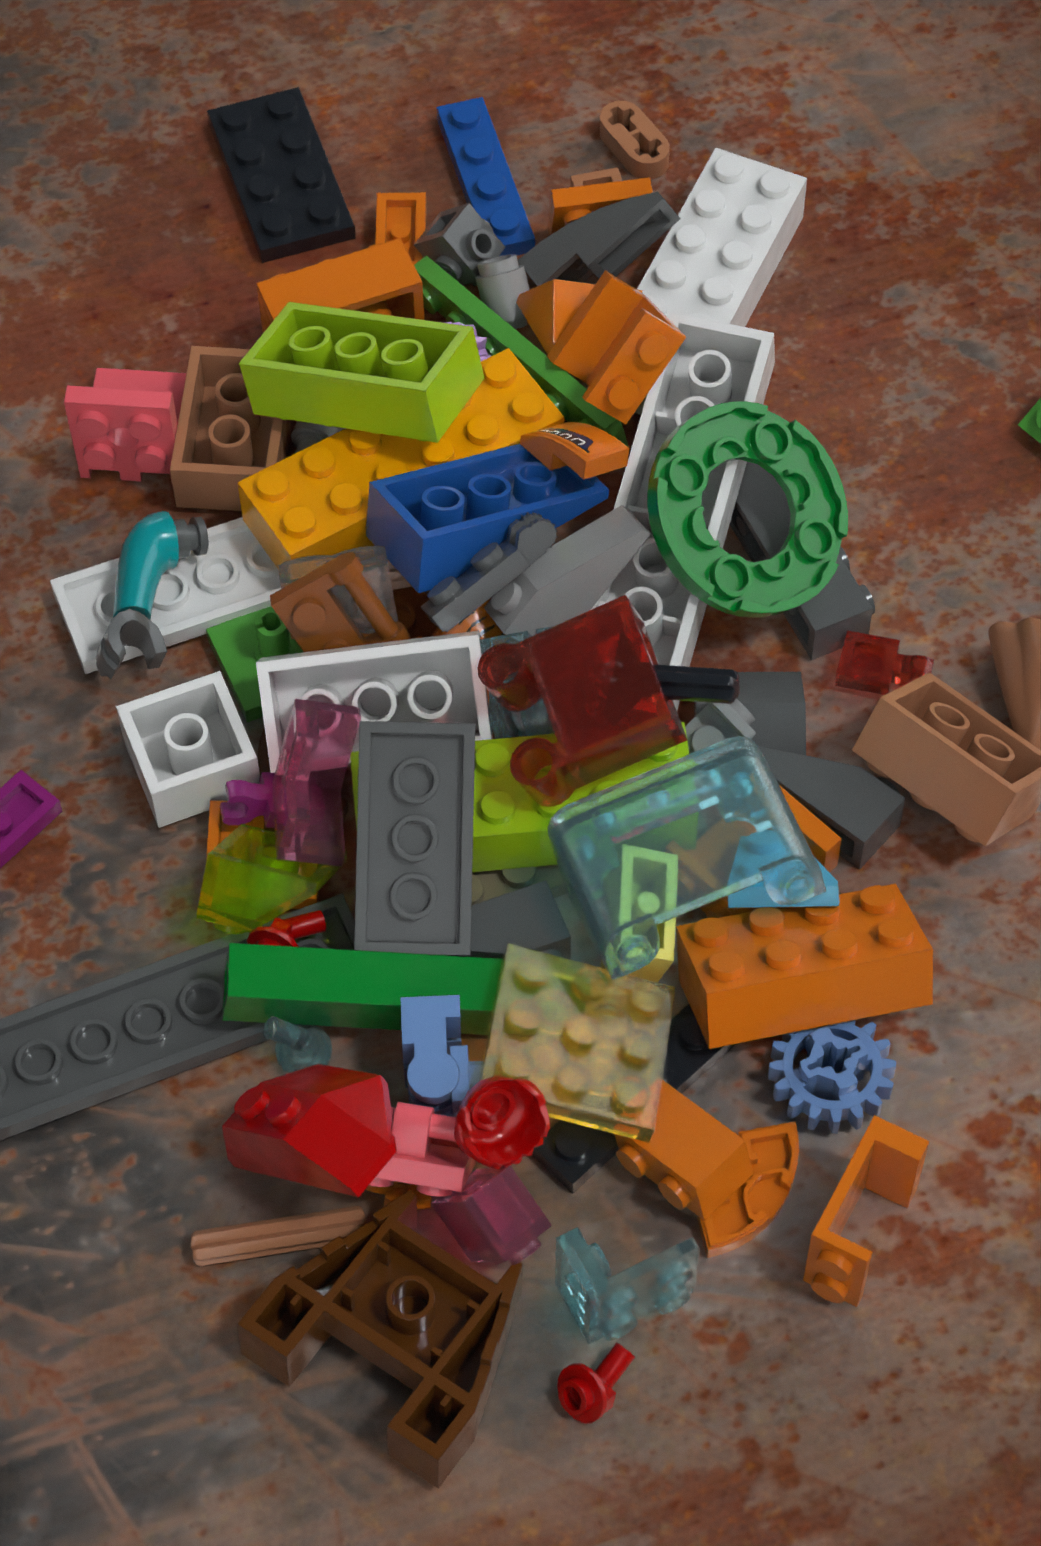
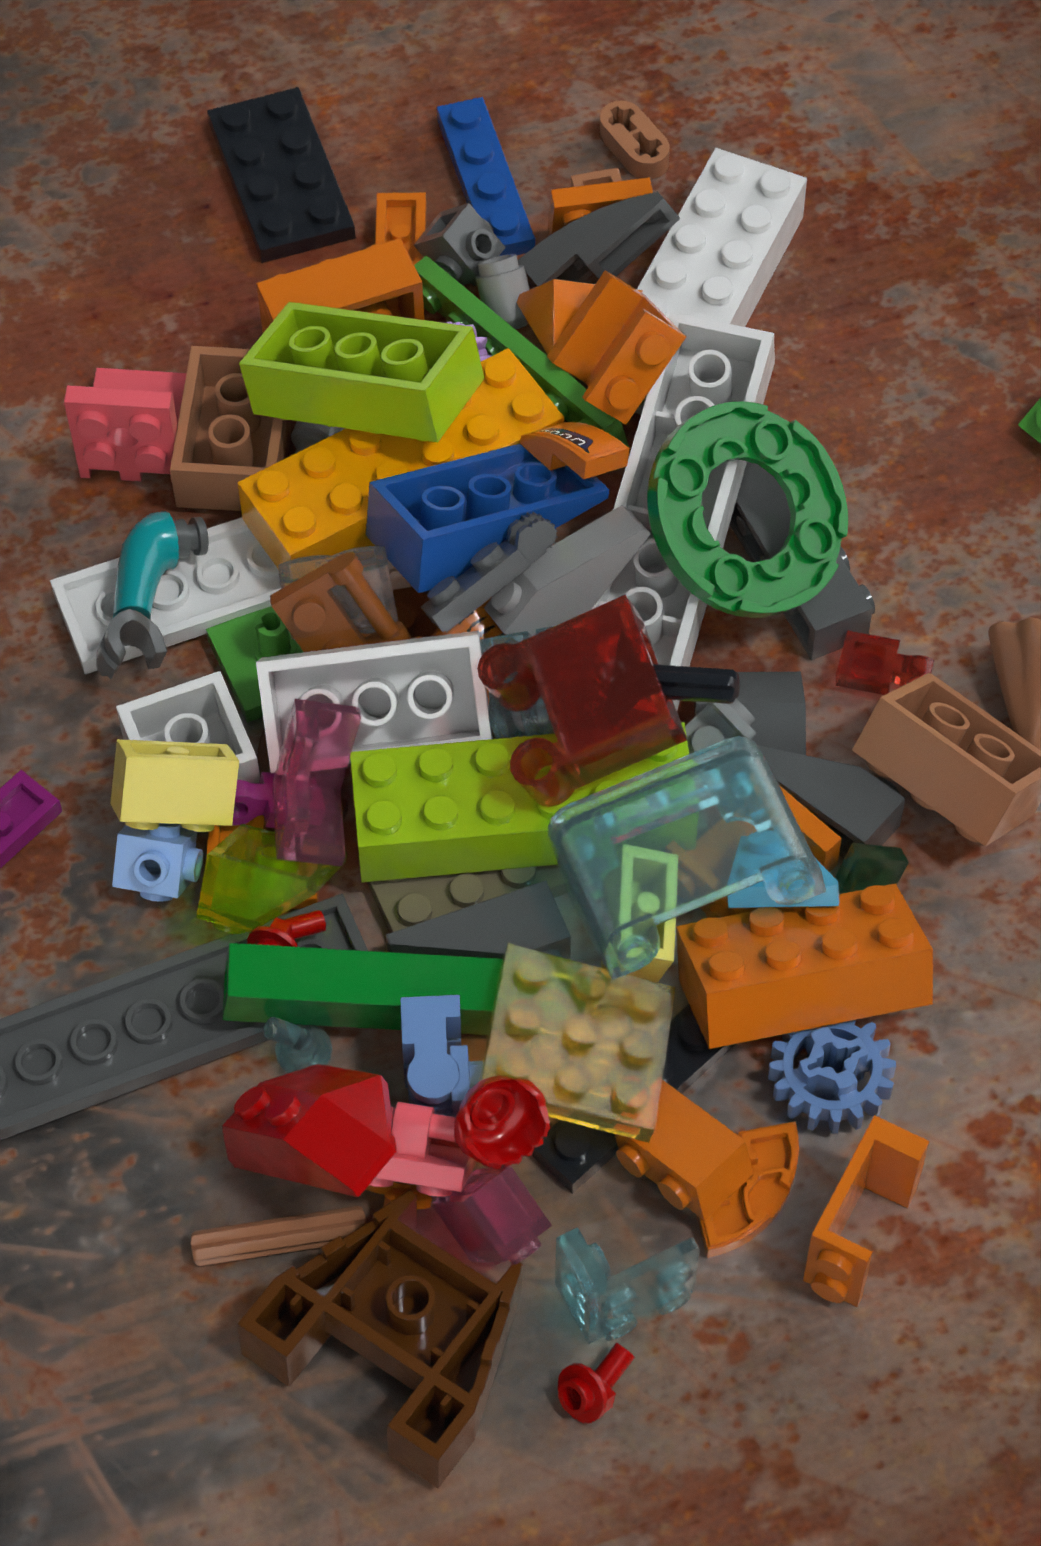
dark grey plate [354,721,475,955] -> none
none -> light yellow brick [110,739,239,832]
none -> light blue brick [112,823,203,902]
none -> clear green plate [834,843,909,894]

